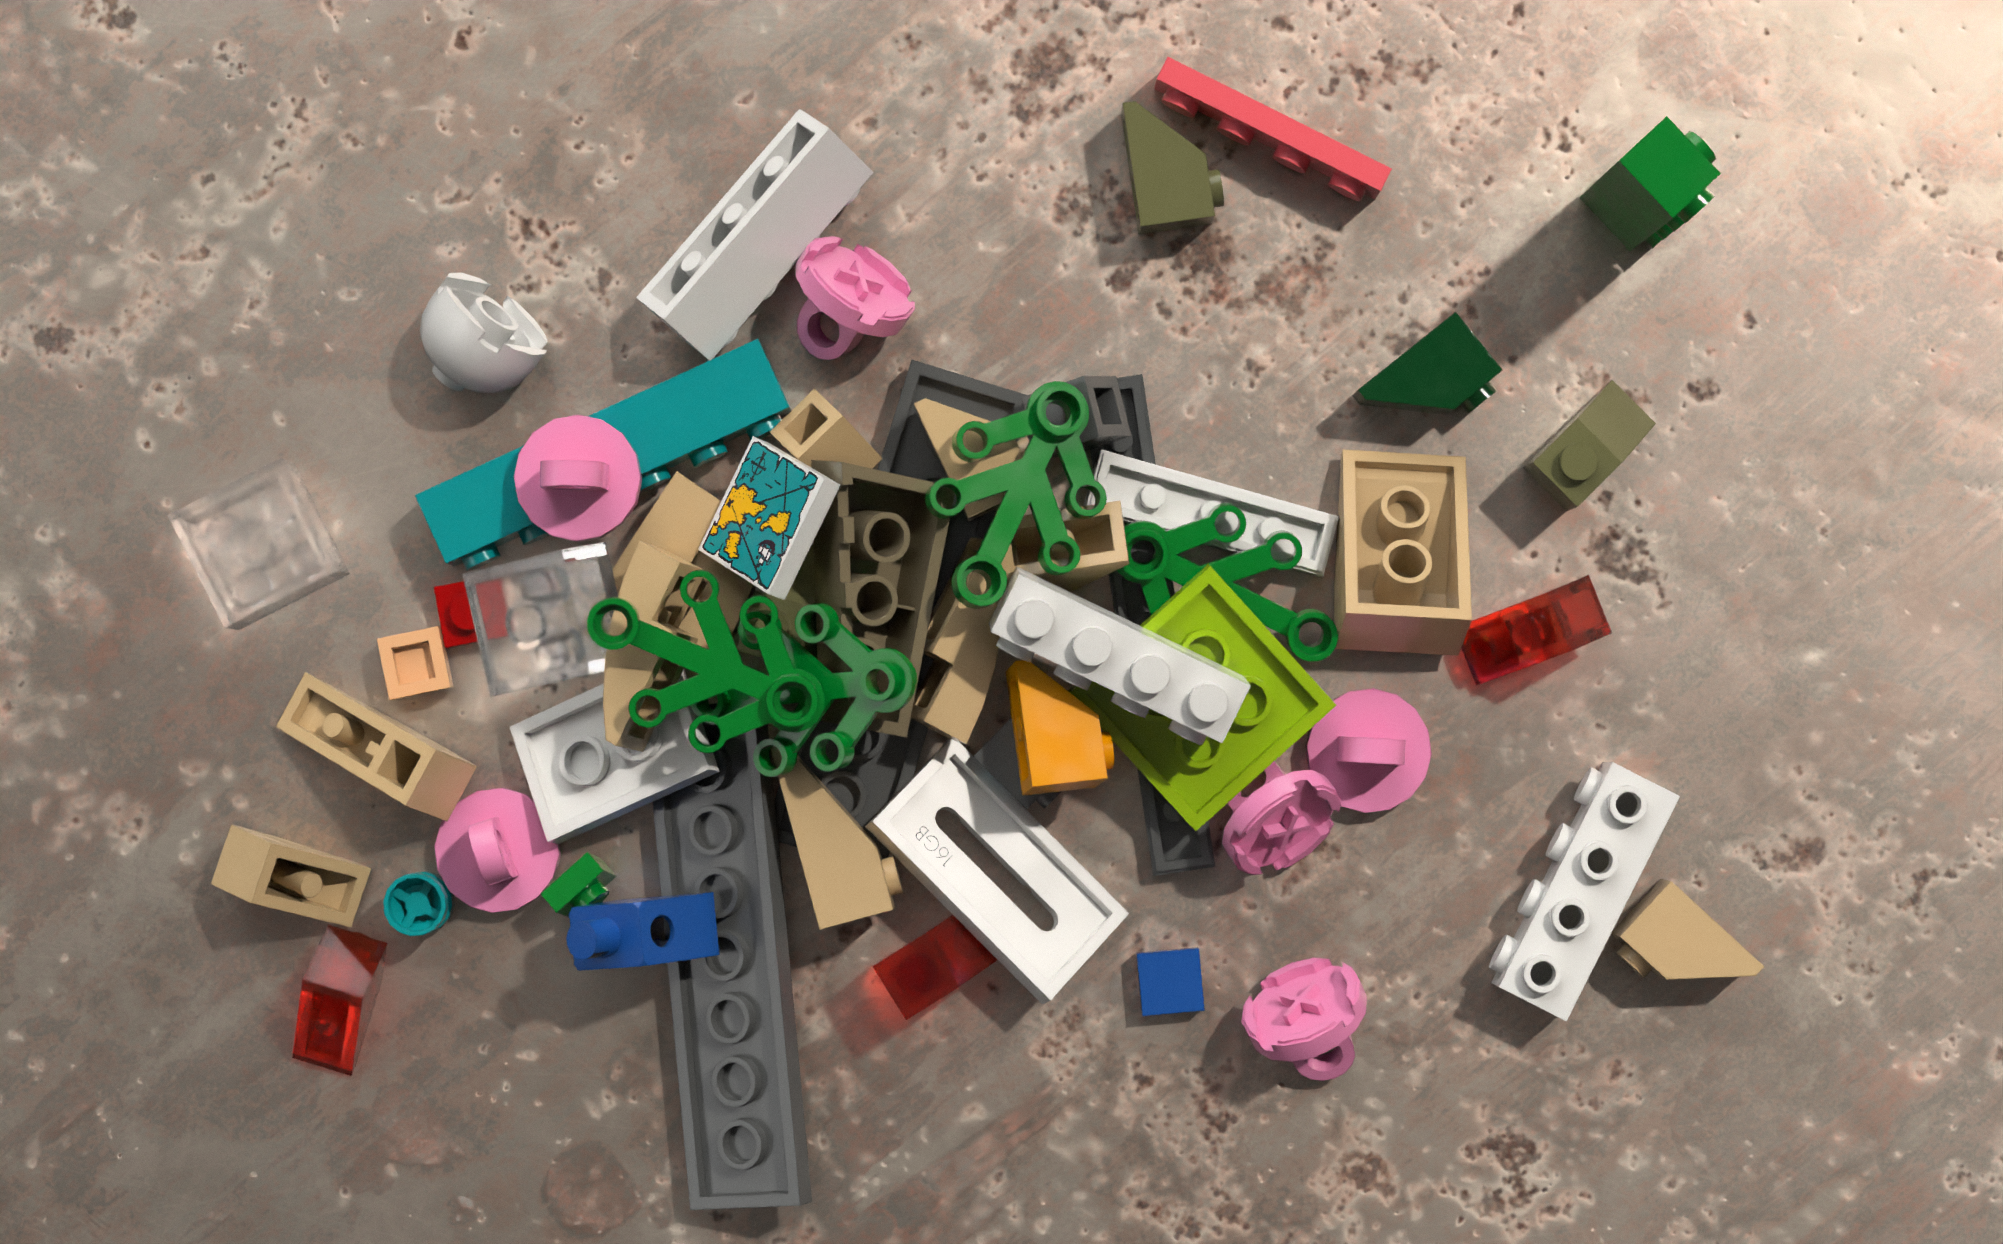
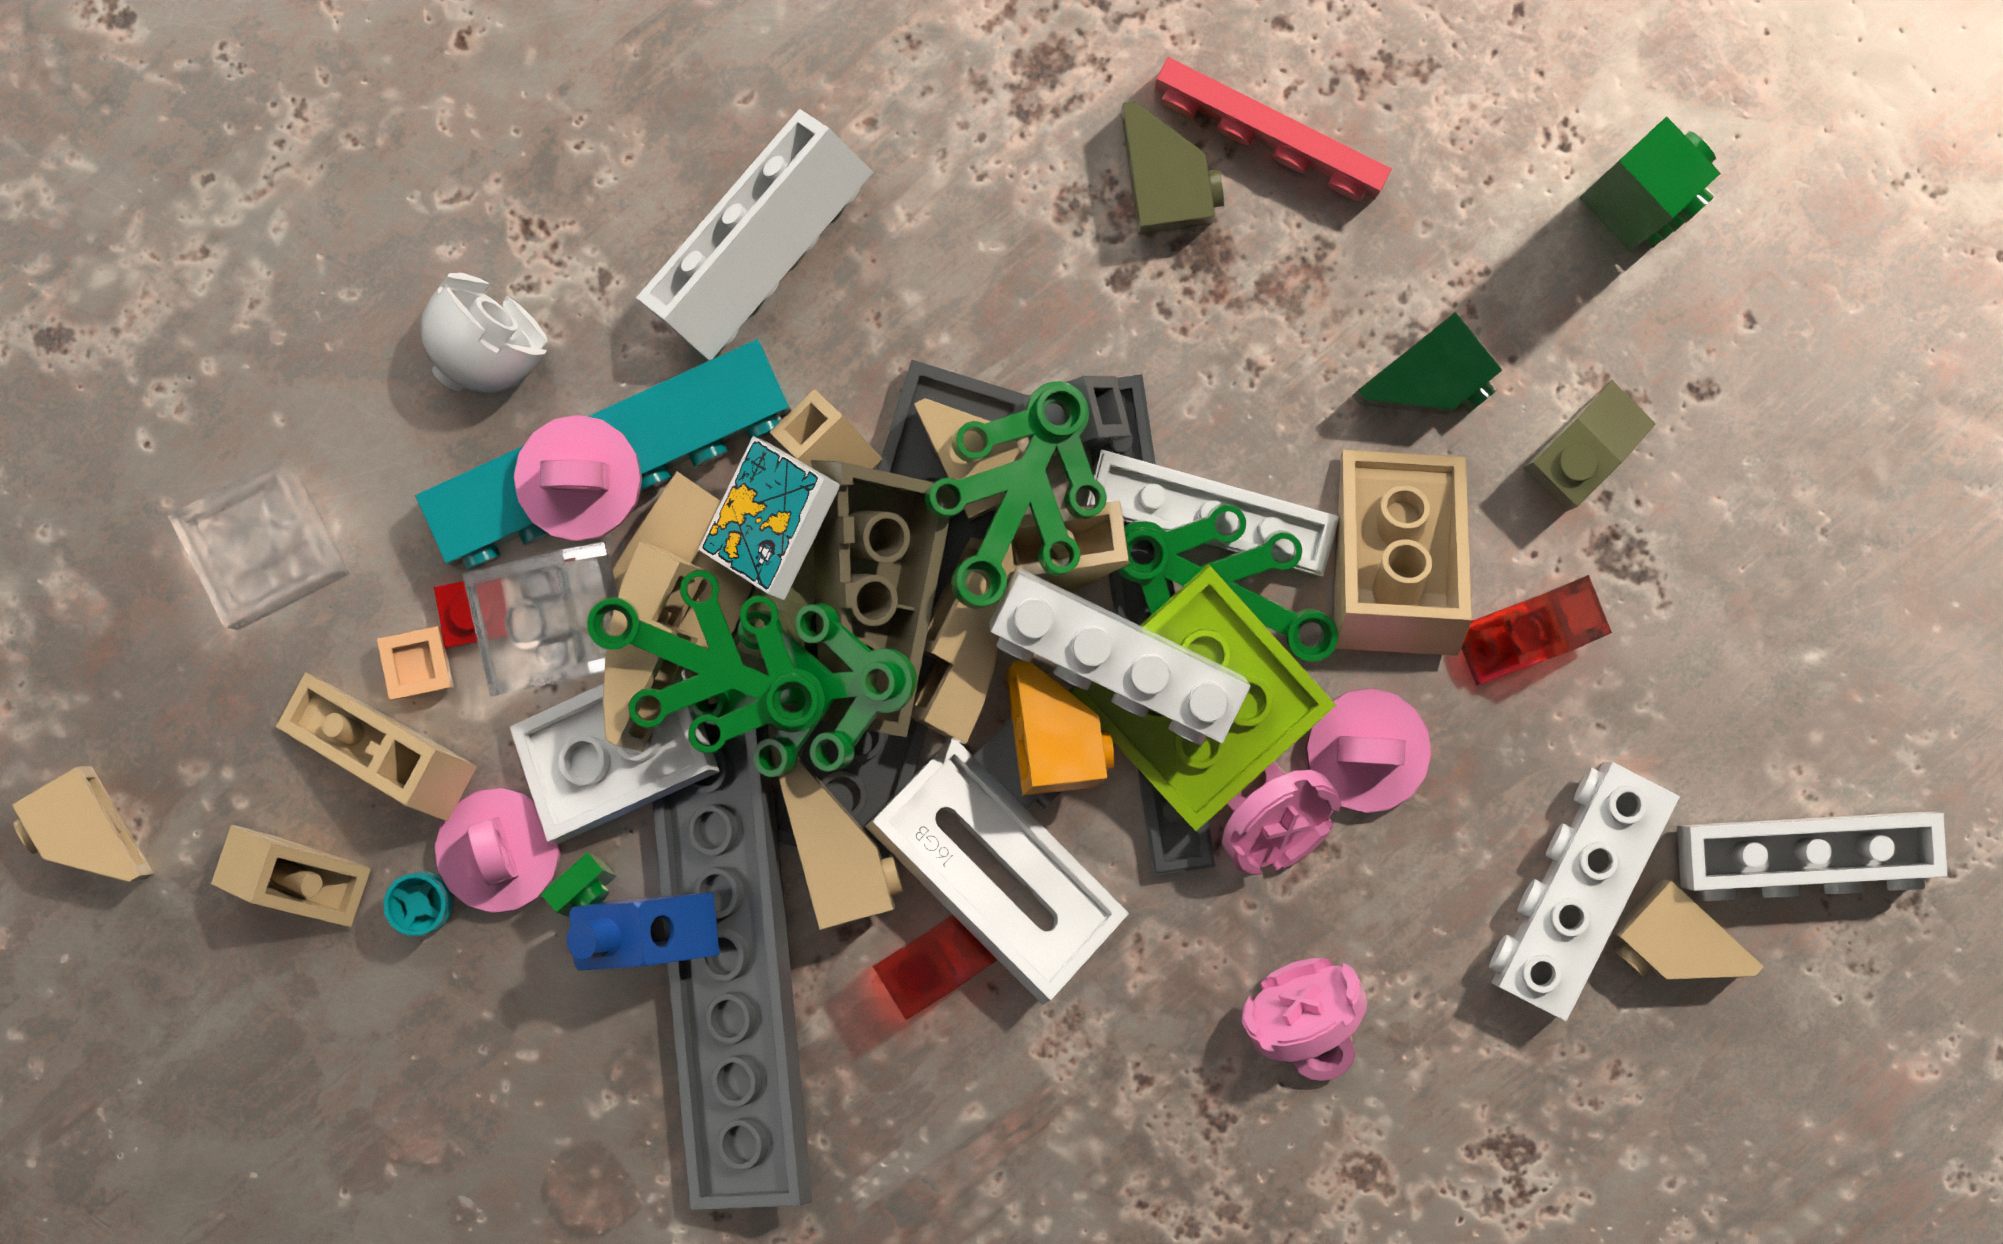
clear red slope [292,925,388,1076] -> none
bright pink tile [796,236,915,360] -> none
blue tile [1136,947,1205,1016] -> none
none -> tan slope [12,766,154,882]
none -> white brick [1677,812,1948,901]

